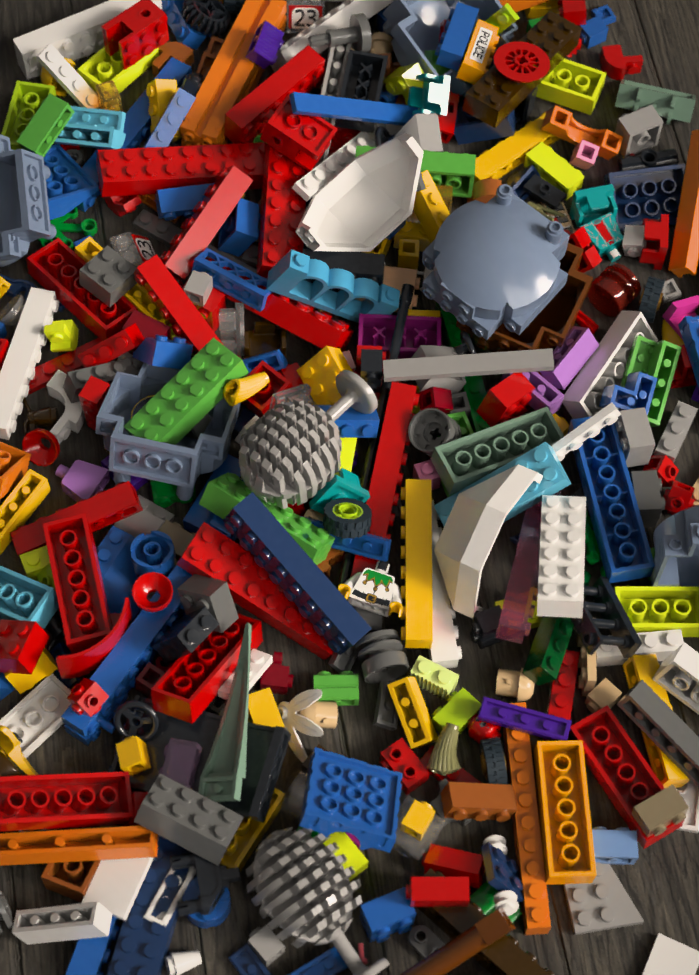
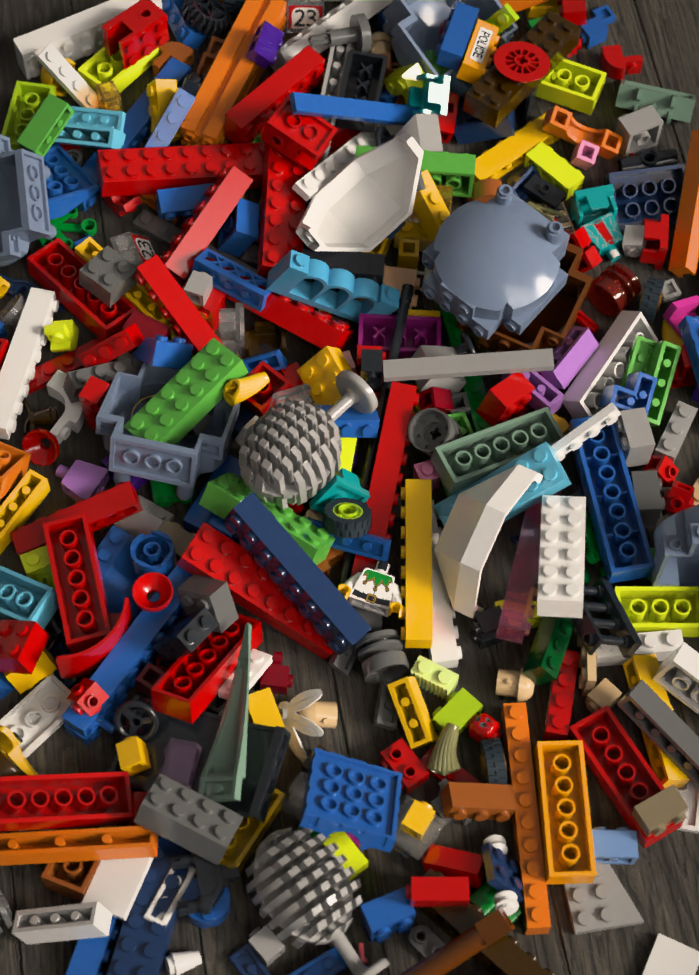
bright green brick [313,671,359,706] -> none
dark purple tile [477,697,572,741] -> none

